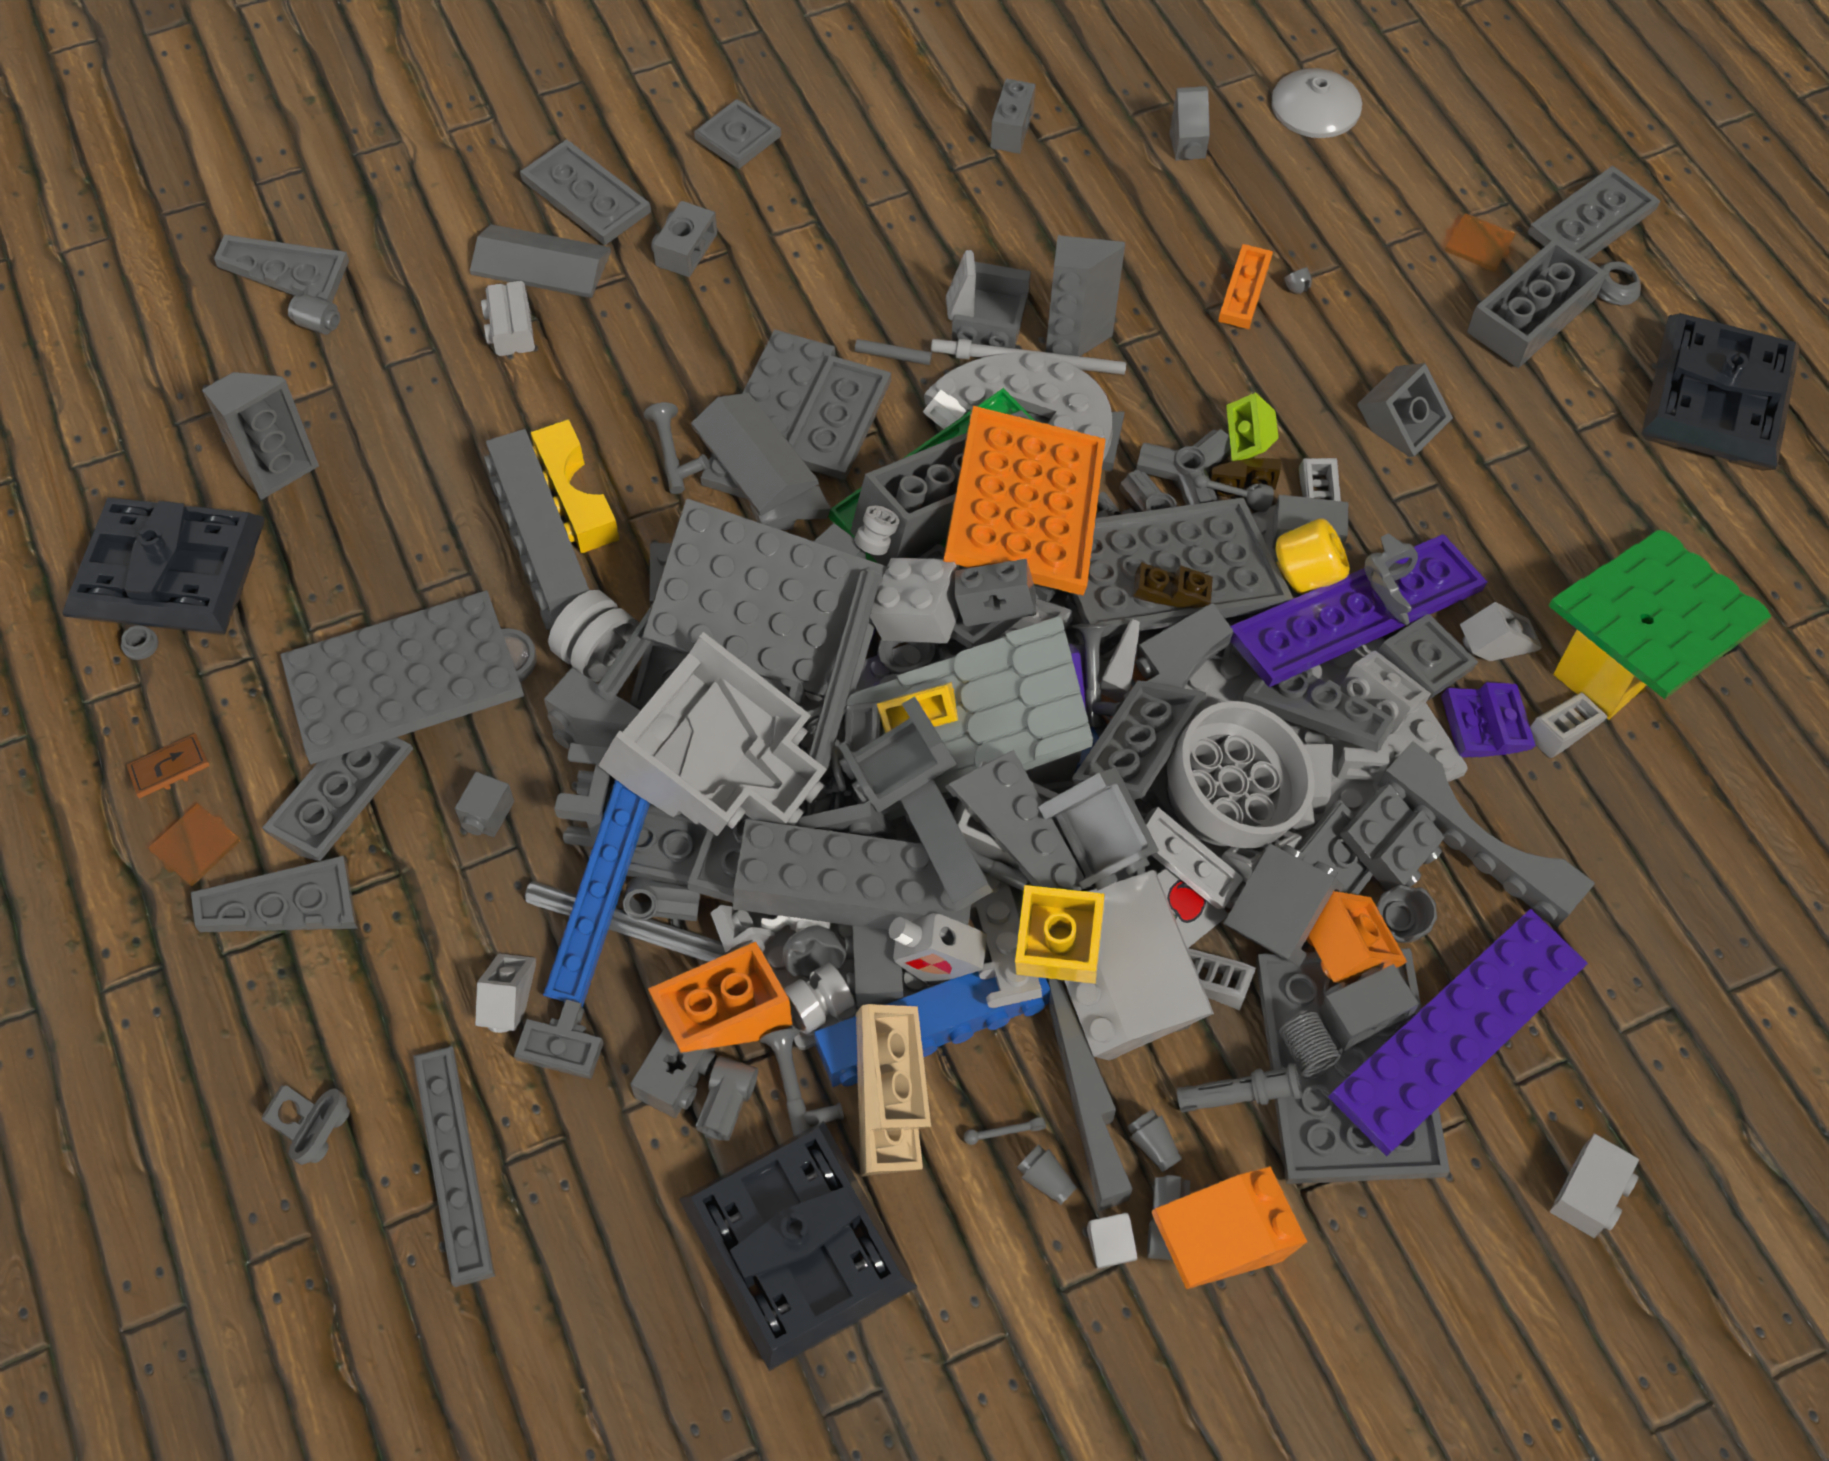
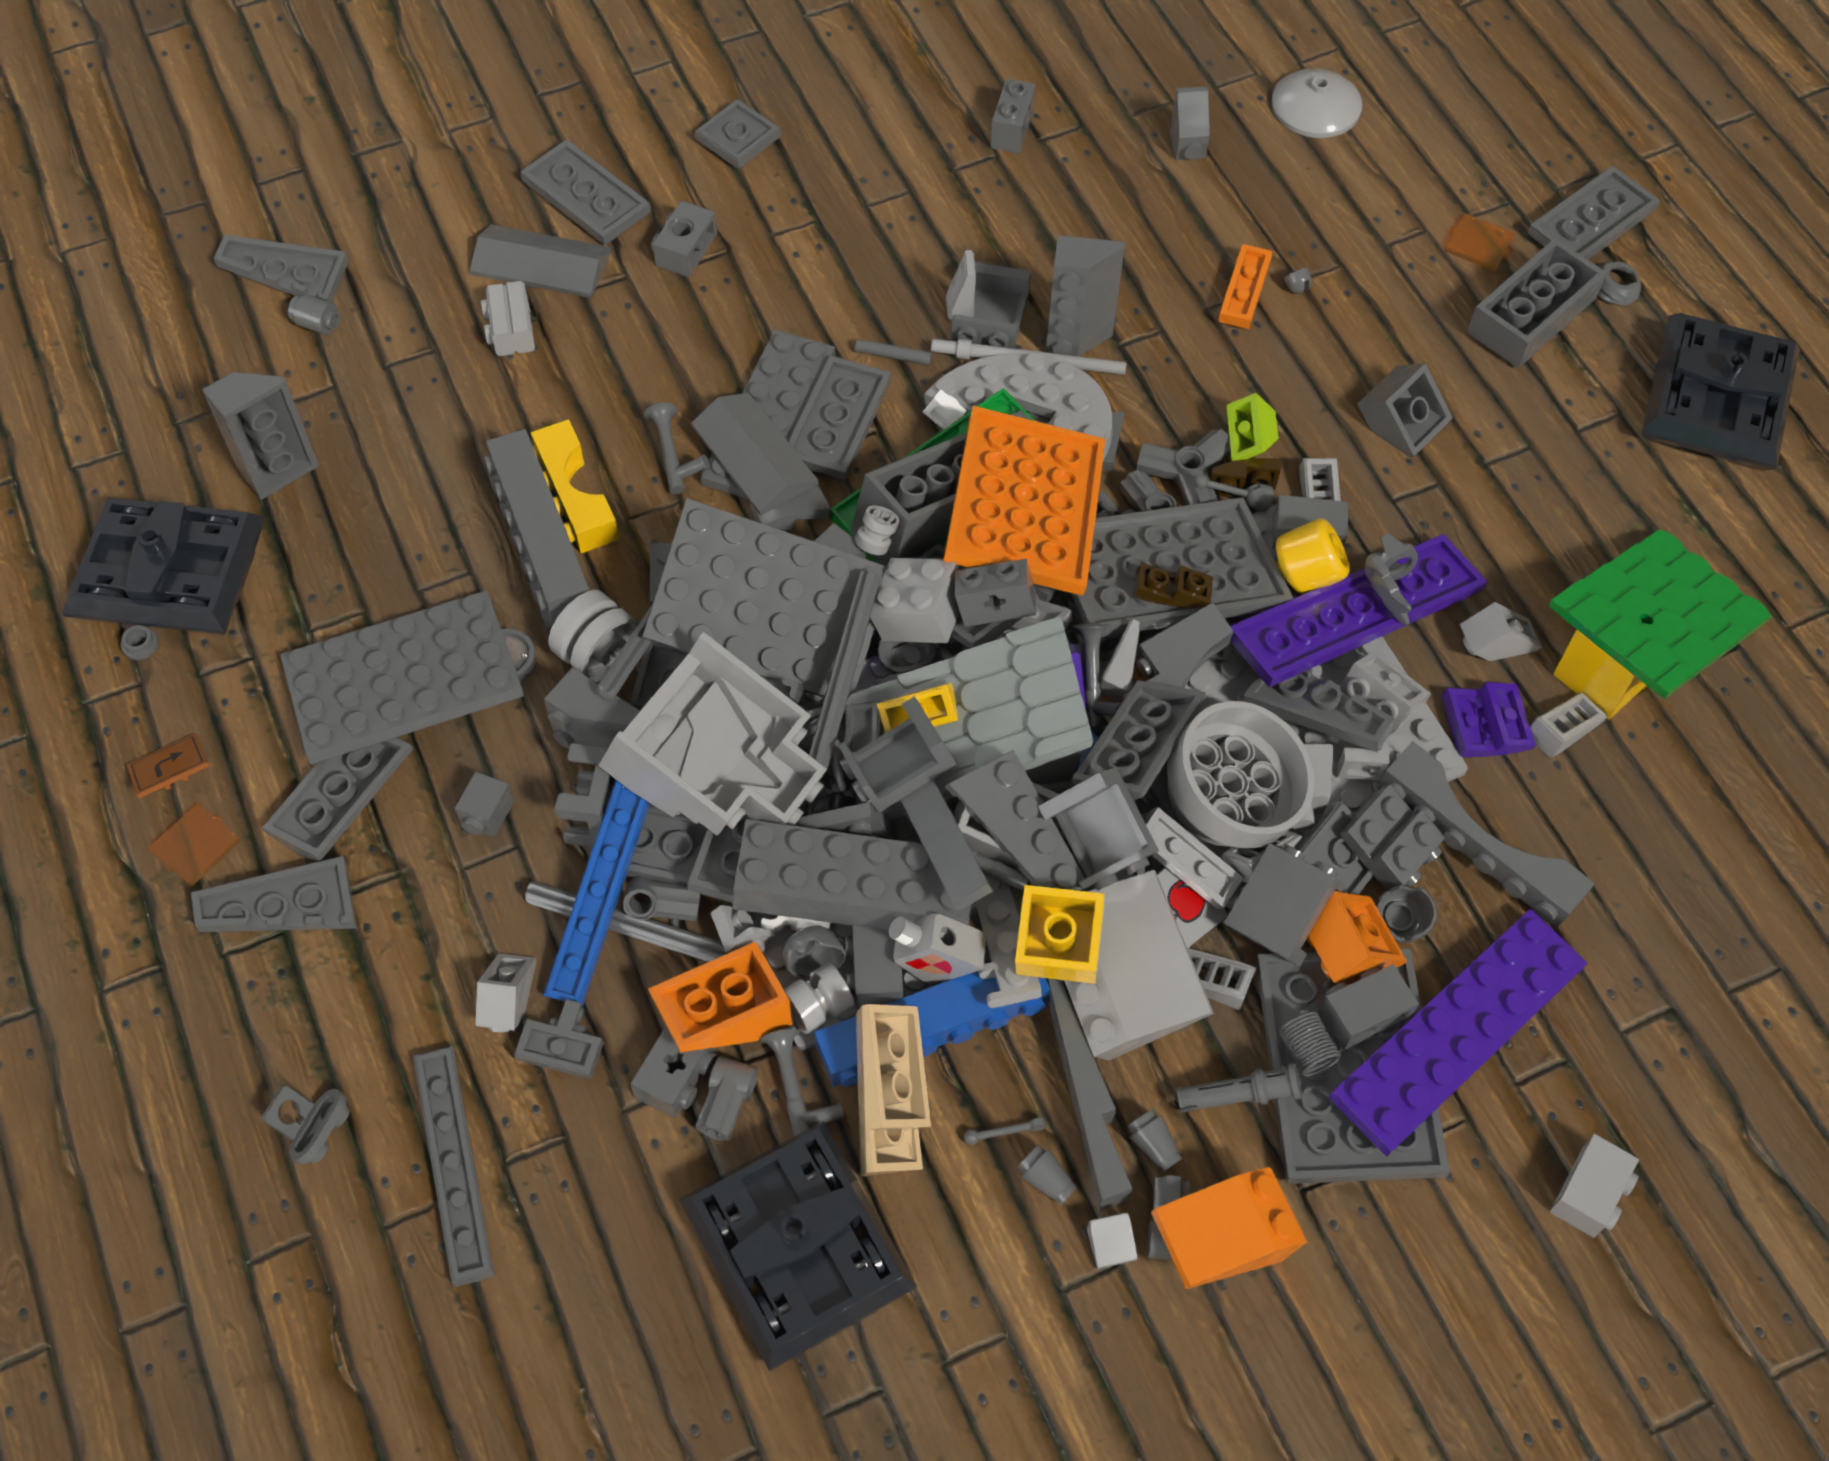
dark grey plate [1378,614,1478,700] -> none

